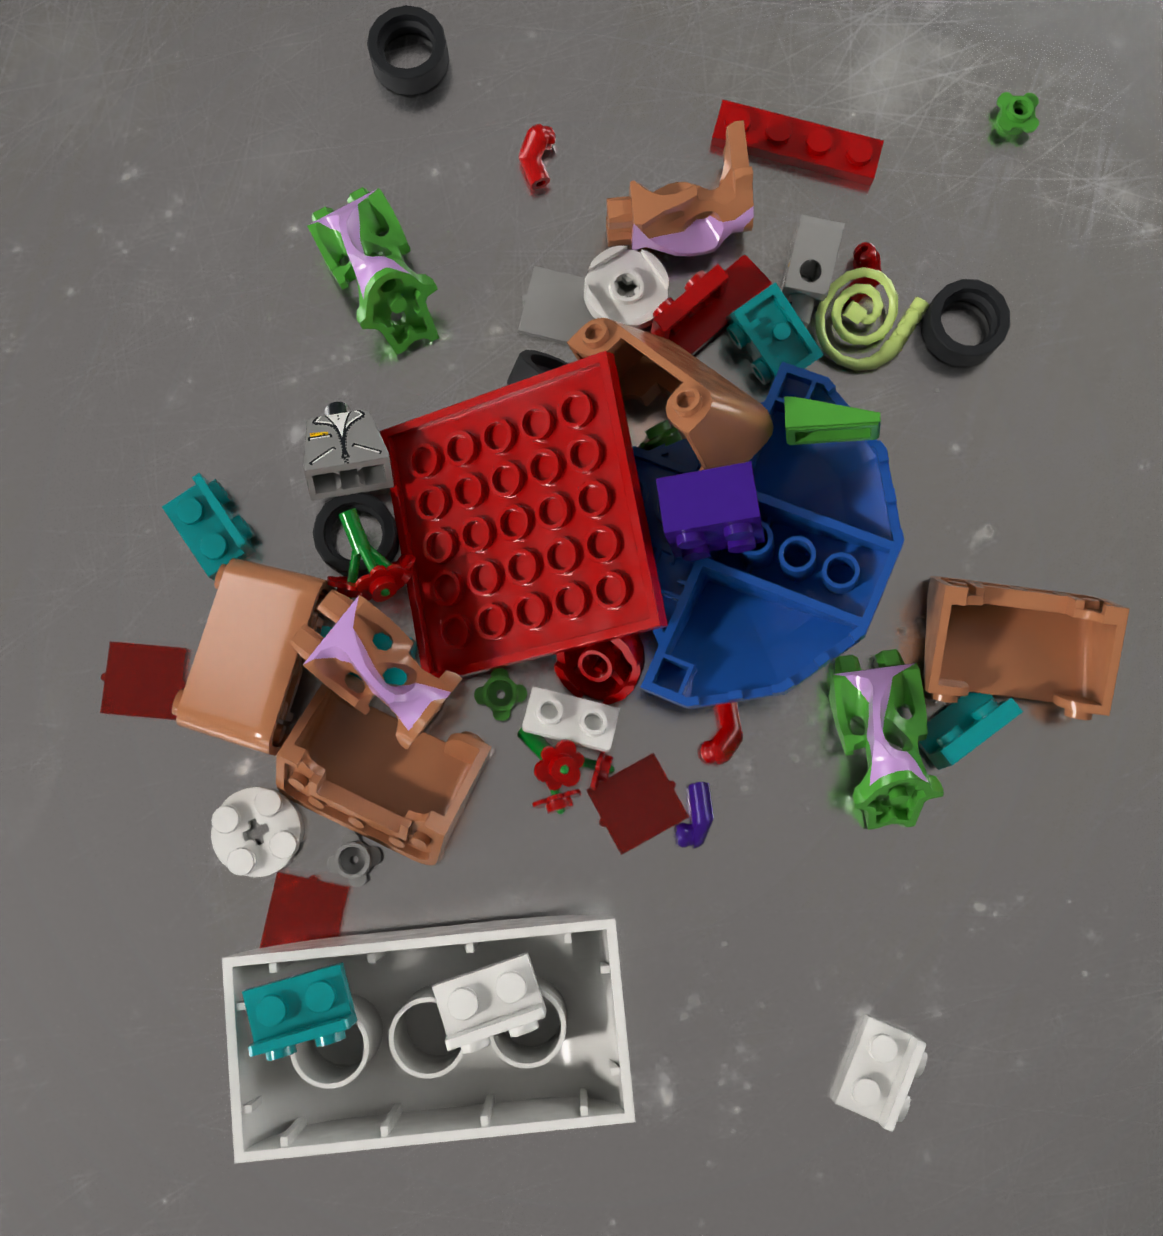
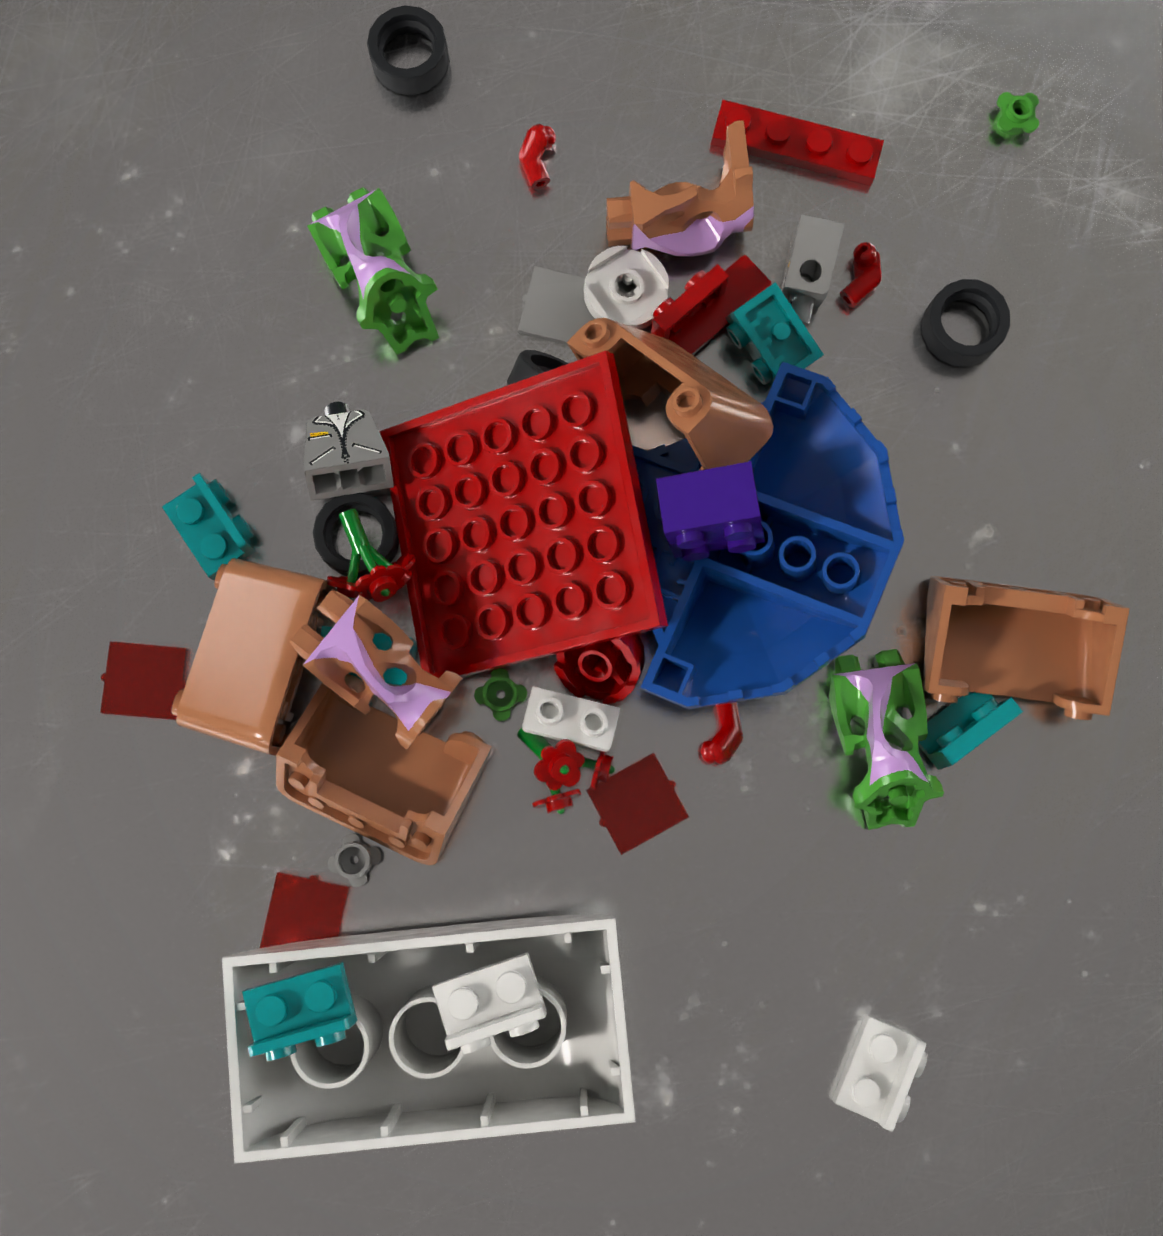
white plate [211,787,304,878] -> none
bright green plate [639,419,682,450] -> none
dark purple arm [676,782,714,849] -> none
bright green slope [784,396,881,445] -> none
yellowish green piece [815,267,930,371] -> none

